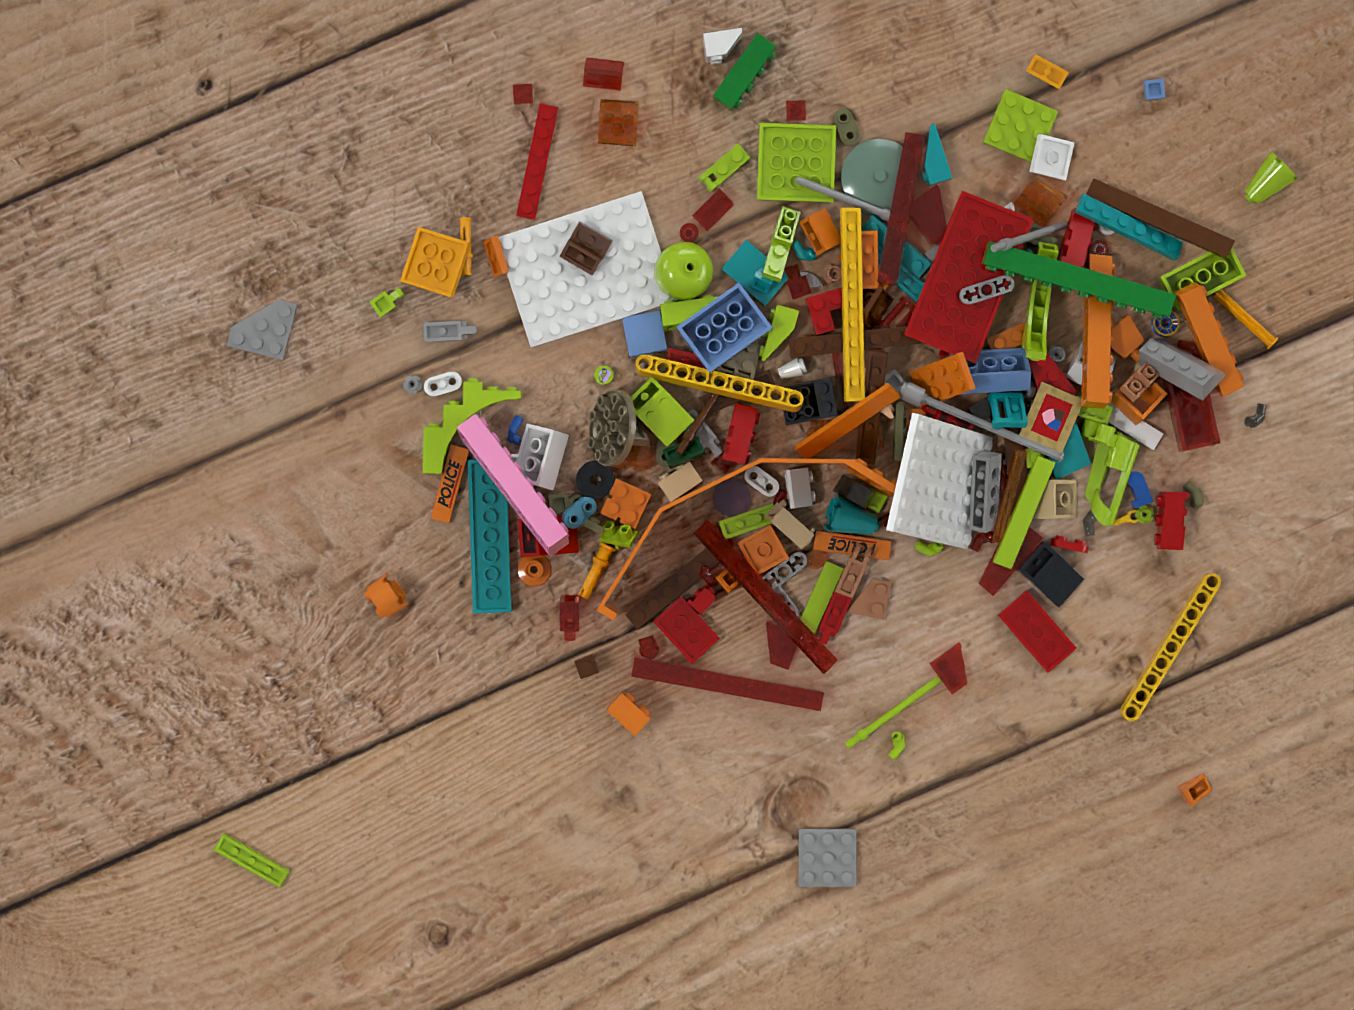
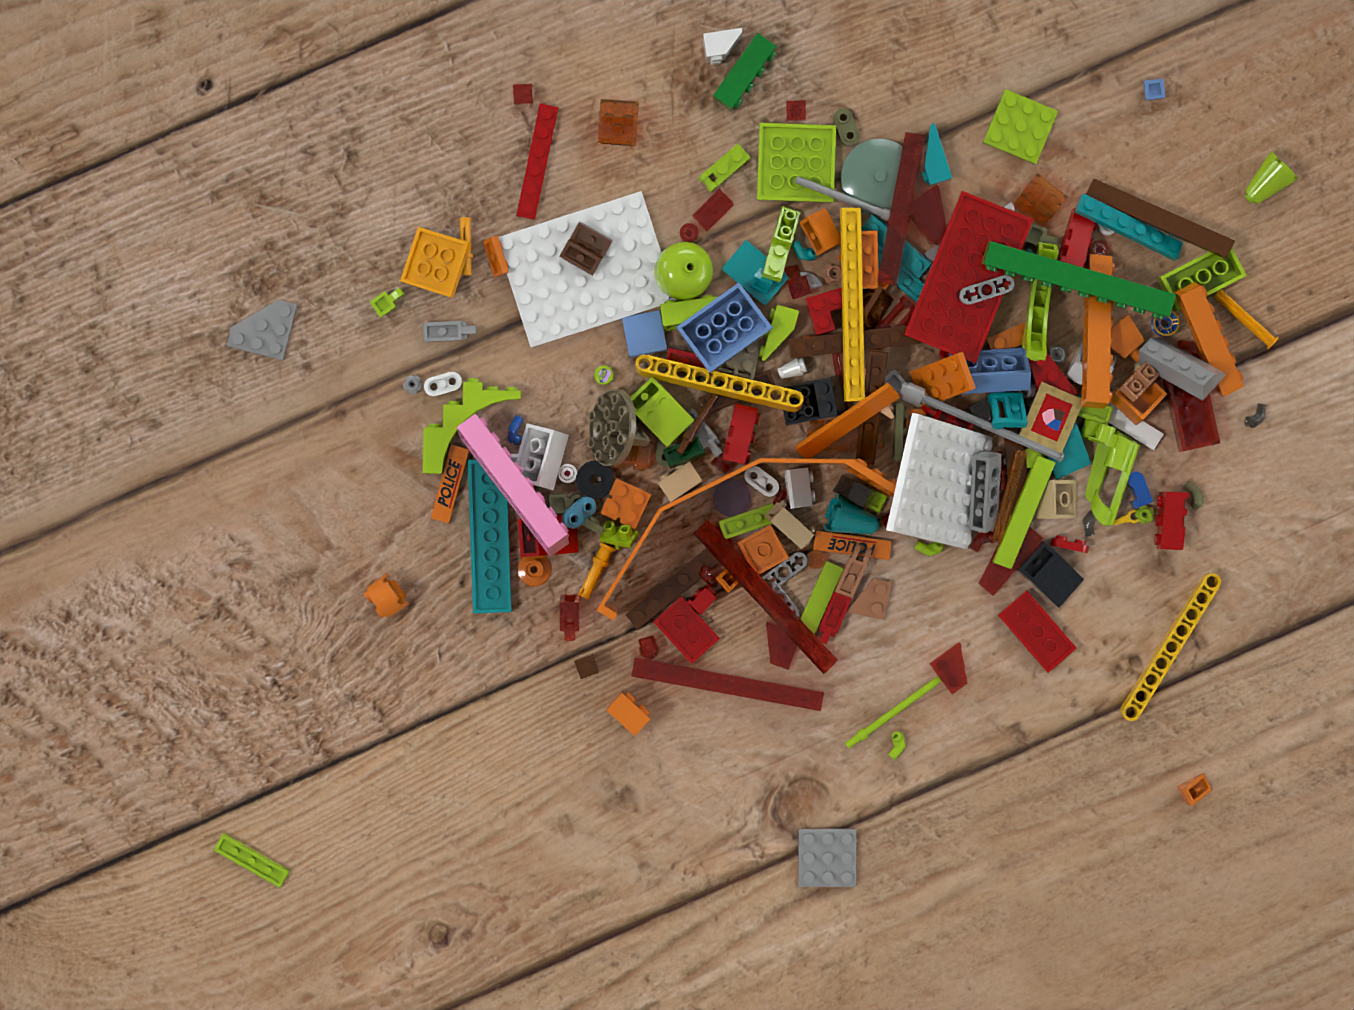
clear red panel [583,57,624,91] -> none
light grey bar [991,221,1067,252] -> none
light orange hinge [1026,53,1069,89] -> none
white plate [1029,134,1074,180] -> none
none -> white tile [558,464,577,483]

